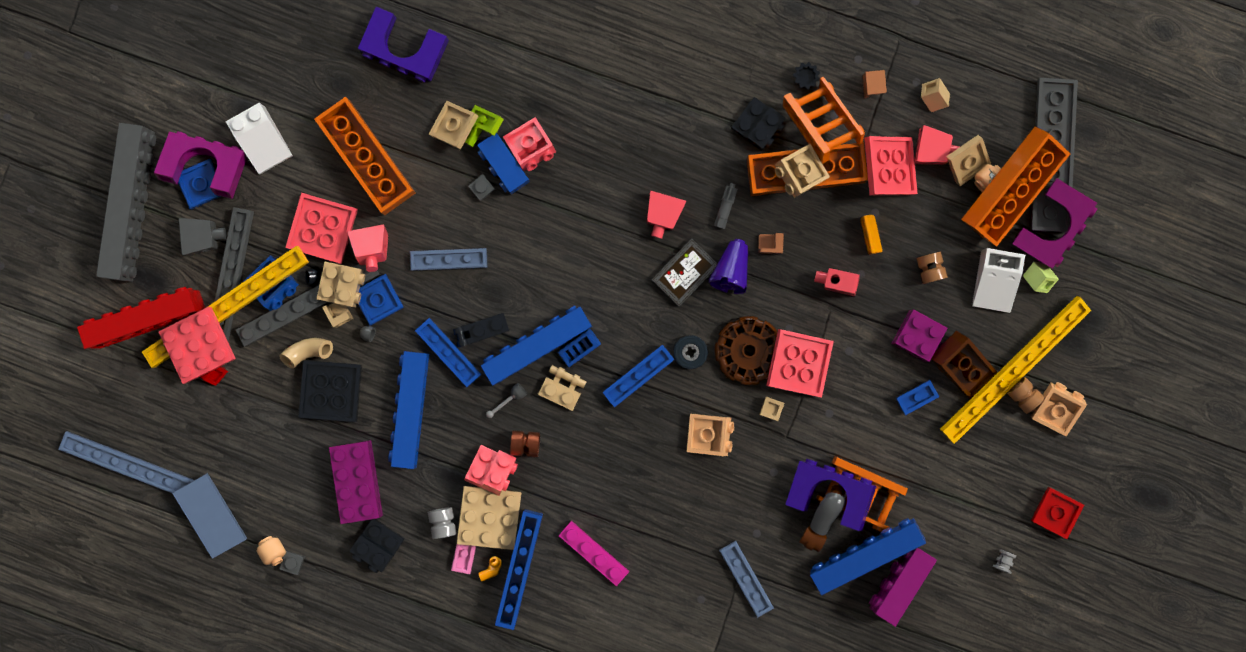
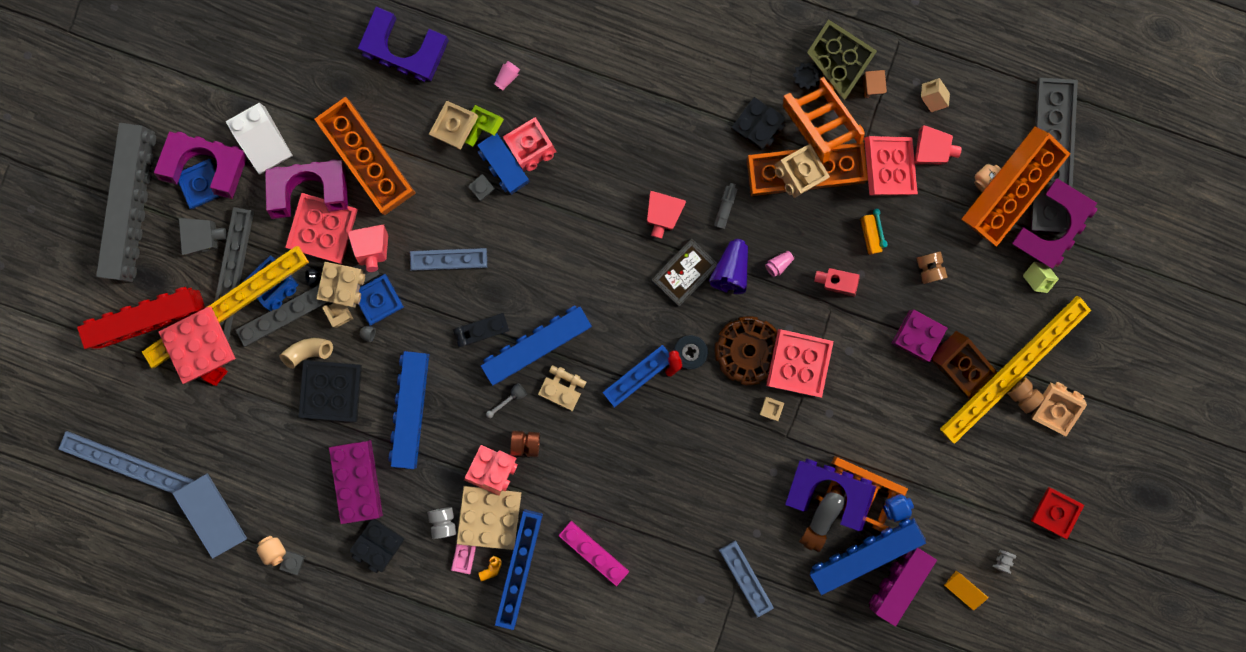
blue plate [415,318,481,387] -> none
blue slope [558,329,601,367] -> none
light nougat plate [687,414,734,456] -> none
nougat panel [758,233,784,254] -> none
blue plate [895,380,939,415] -> none
tan plate [946,135,991,186] -> none
white slope [972,248,1025,313] -> none
none -> magenta arch [265,159,348,219]
none -> bright pink cone [494,61,520,90]
none -> red arm [665,351,682,377]
none -> bright pink cone [765,251,794,277]
none -> olive wedge [807,19,877,100]
none -> teal hinge [873,209,888,248]
none -> blue head [883,494,914,523]
none -> light orange slope [944,571,988,611]

